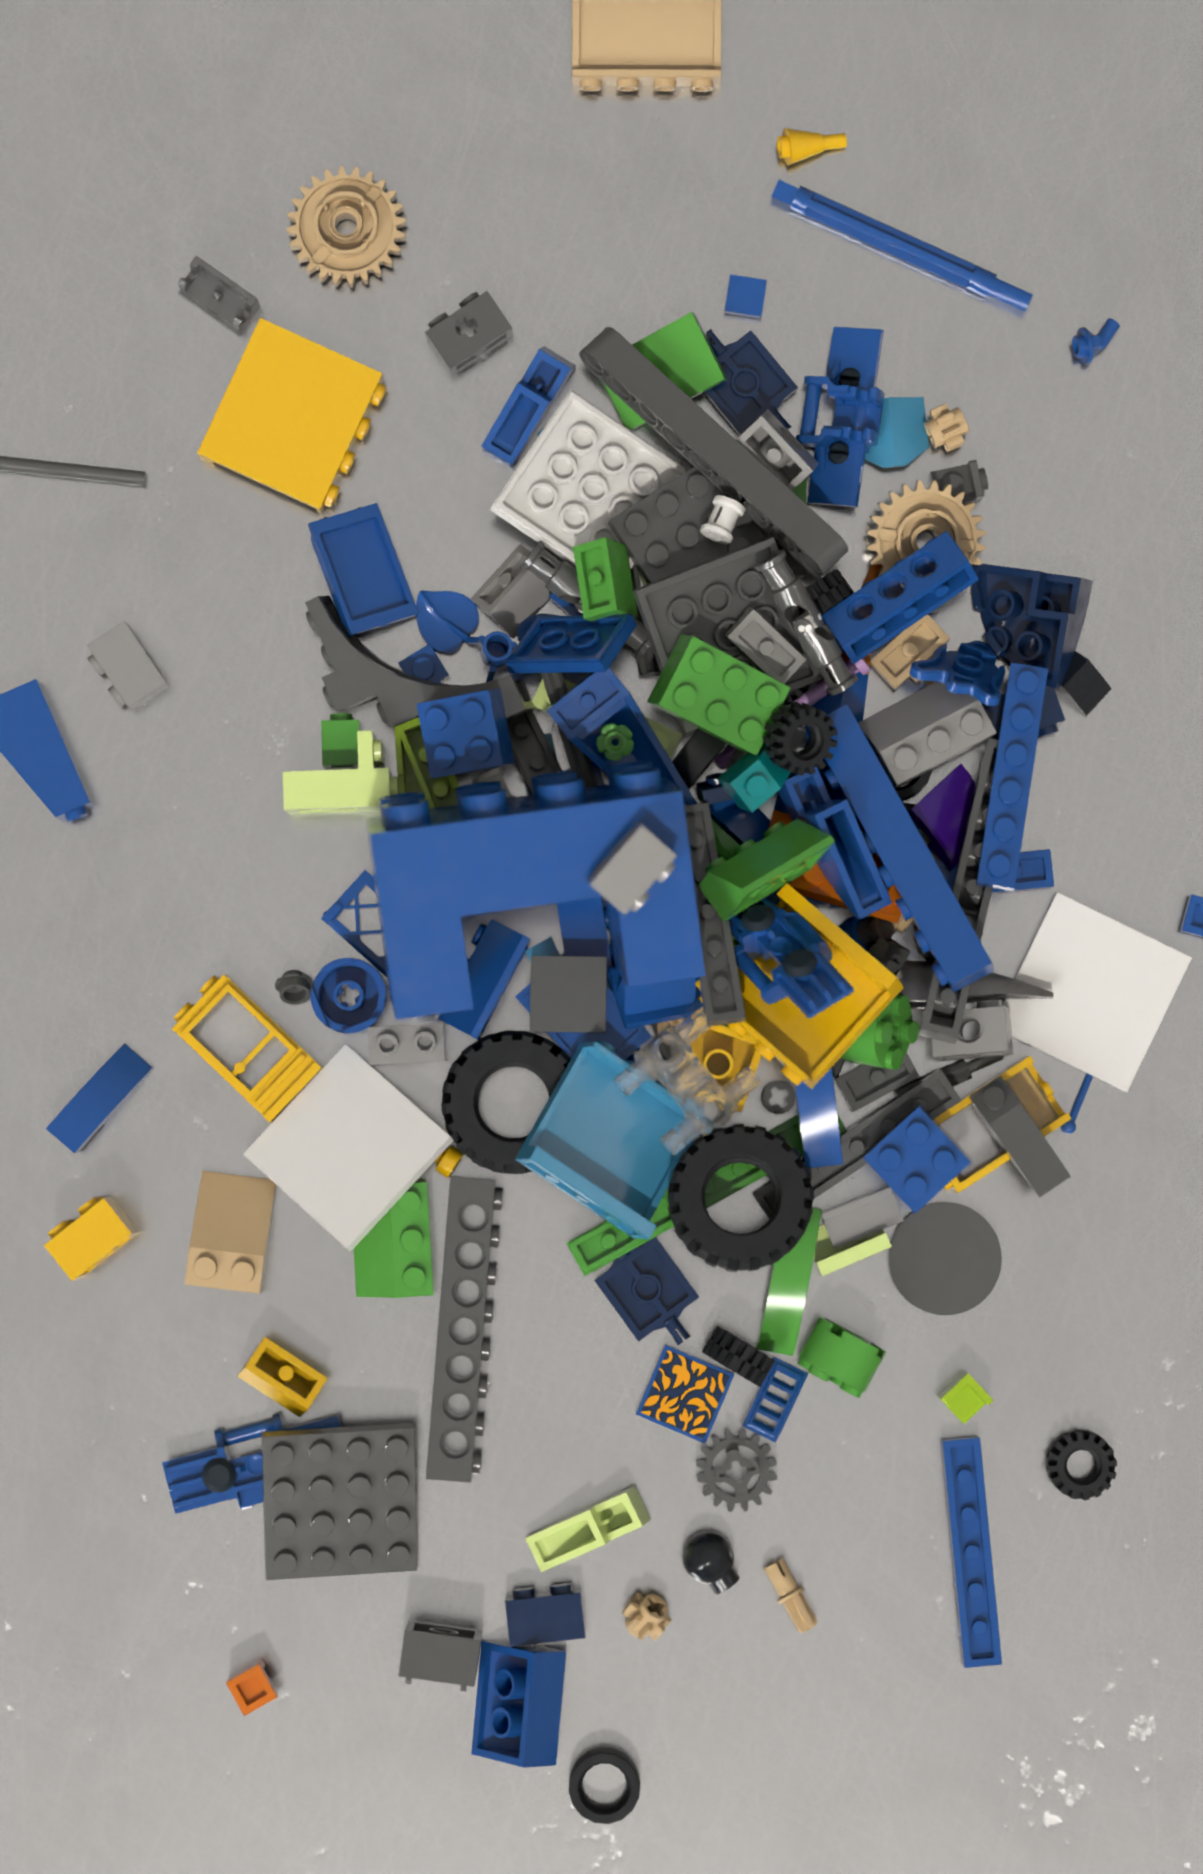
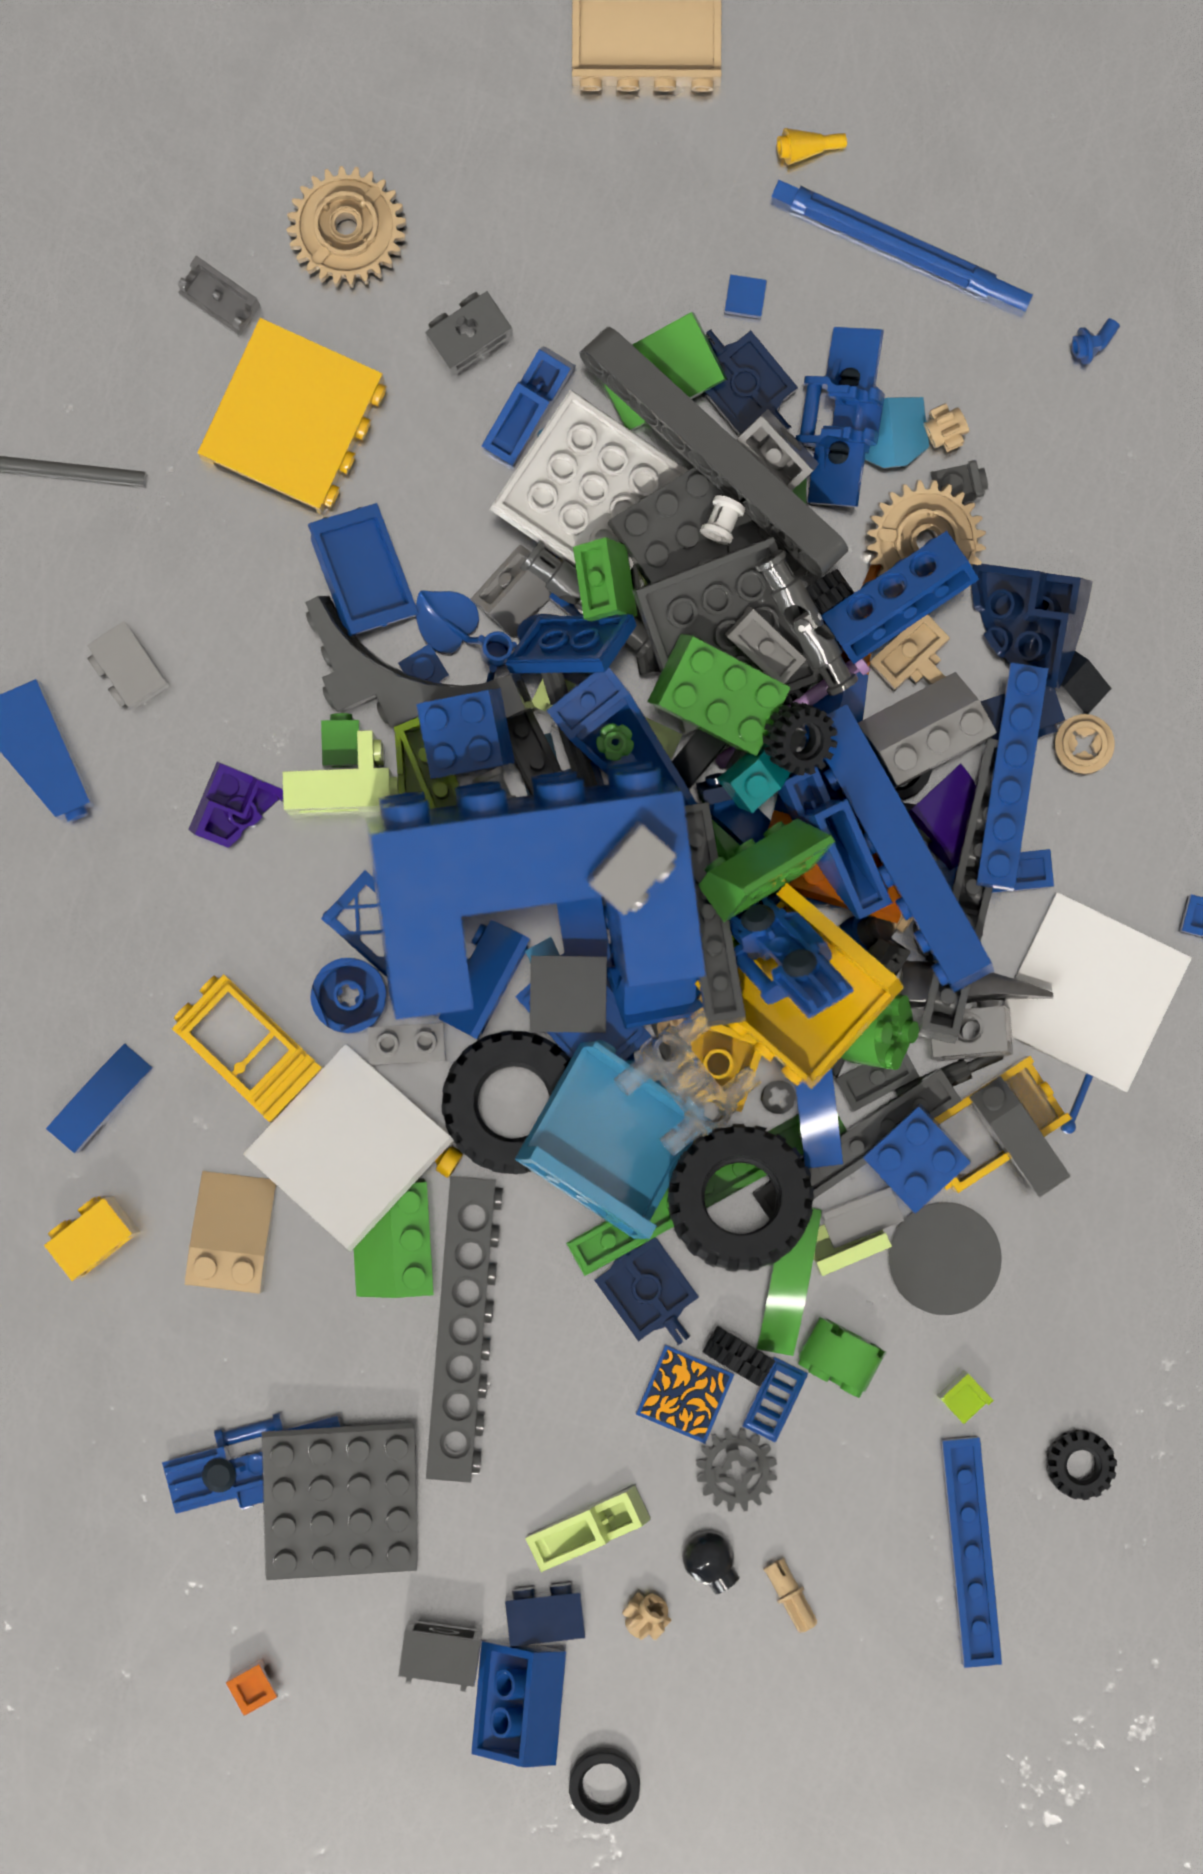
yellow brick [237,1337,328,1417] -> none
dark grey plate [275,970,312,1004] -> none
blue tile [909,641,1005,706] -> none
none -> dark purple slope [188,761,283,848]
none -> tan gear [1055,714,1115,774]

